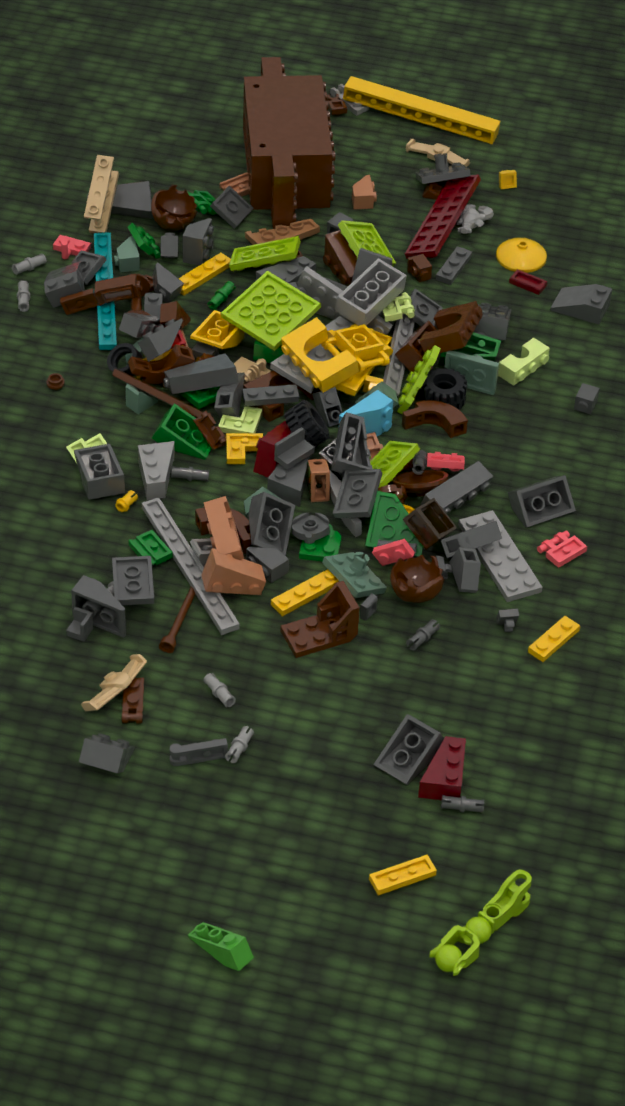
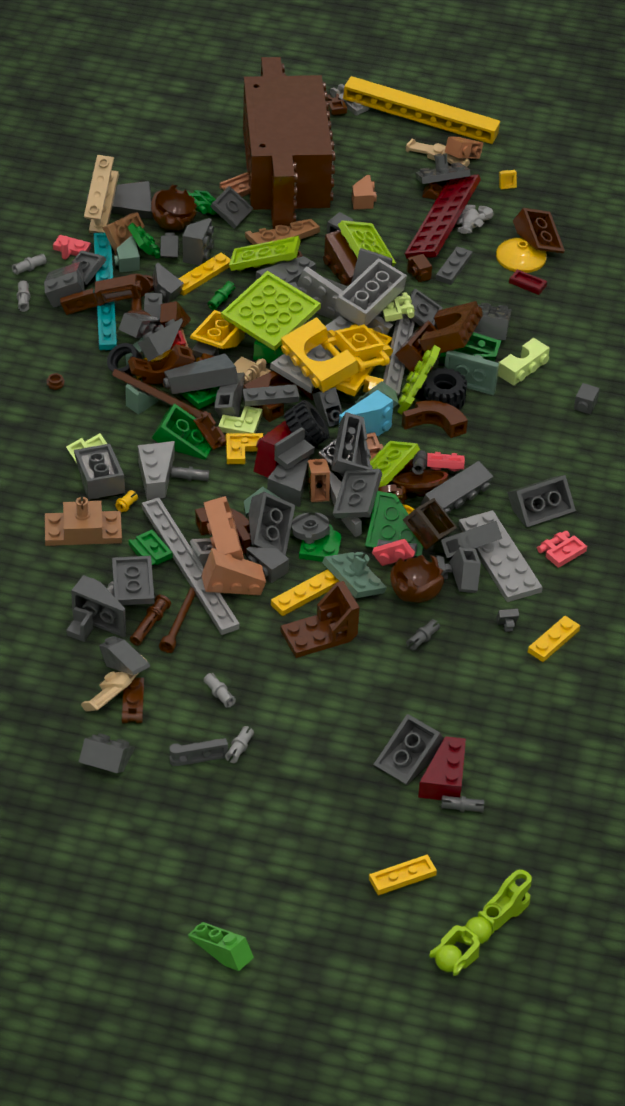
dark grey tile [360,594,378,621] -> none
dark grey slope [550,284,612,325] -> none
none -> medium nougat brick [45,497,122,546]
none -> dark grey slope [99,636,150,675]
none -> medium nougat wing [102,212,144,255]
none -> reddish brown pin [130,594,171,646]
none -> nougat slope [445,137,483,159]
none -> reddish brown slope [513,208,565,253]

